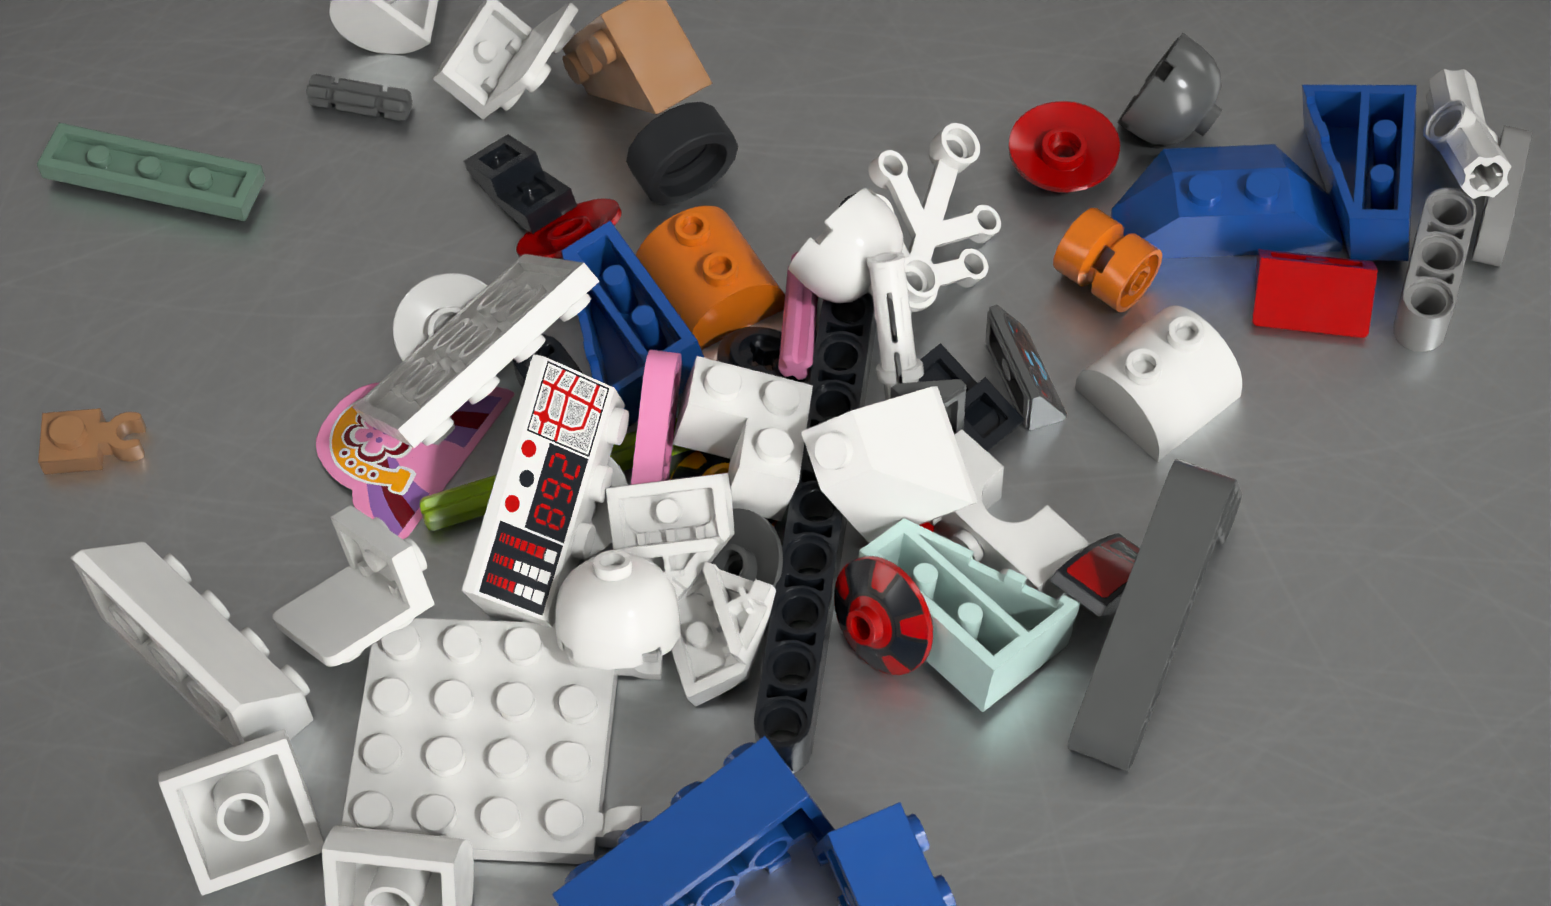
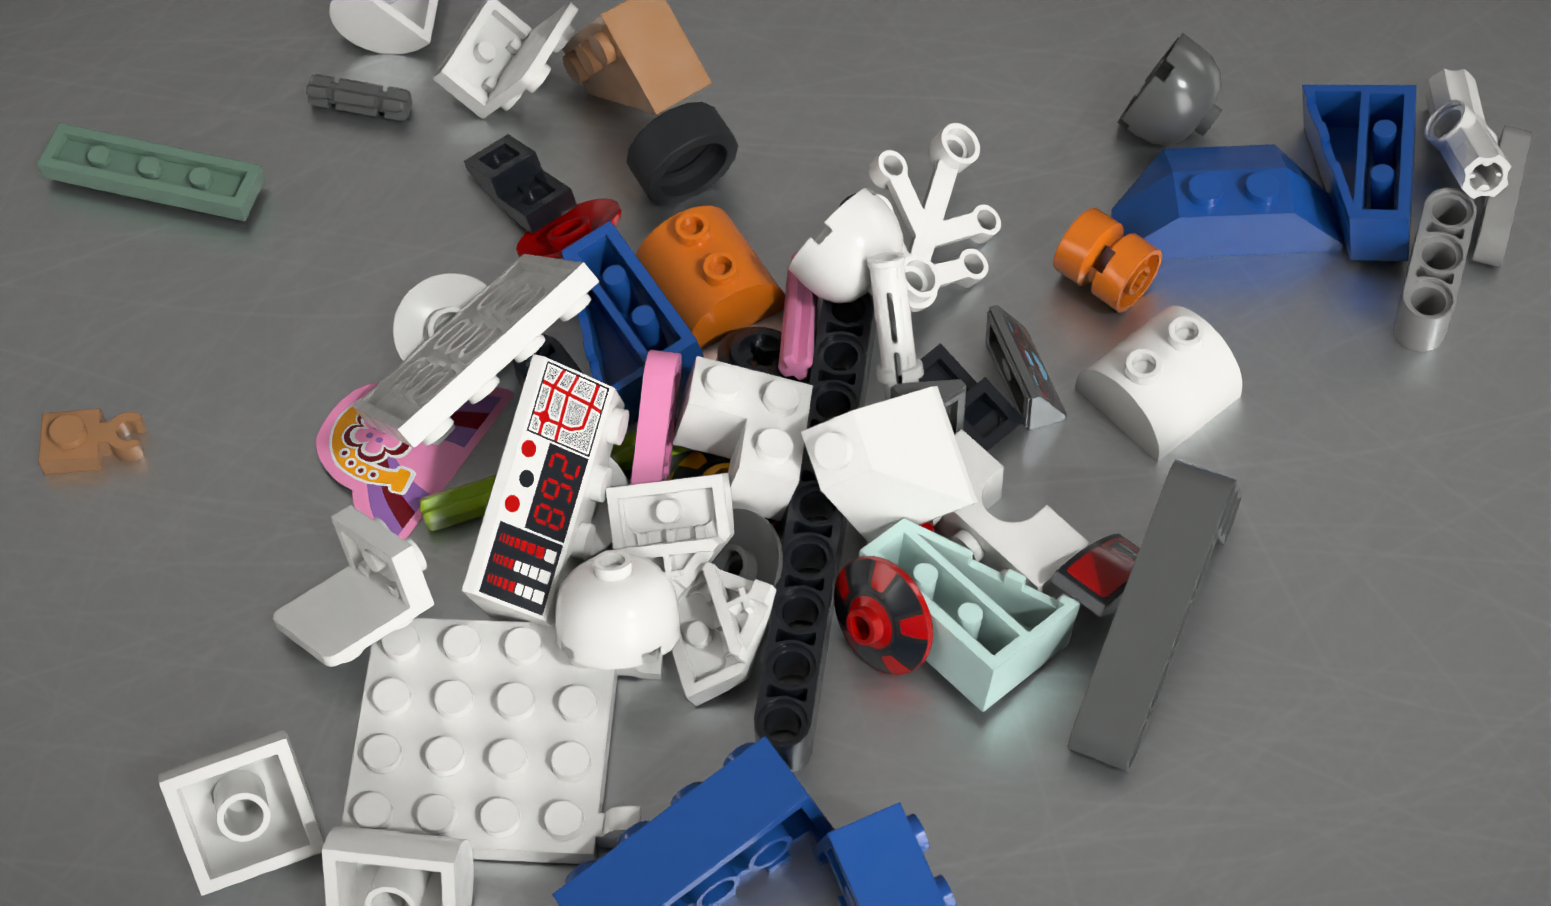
white slope [71,542,314,746] -> none
red dish [1008,101,1120,193] -> none
red panel [1252,249,1378,338] -> none

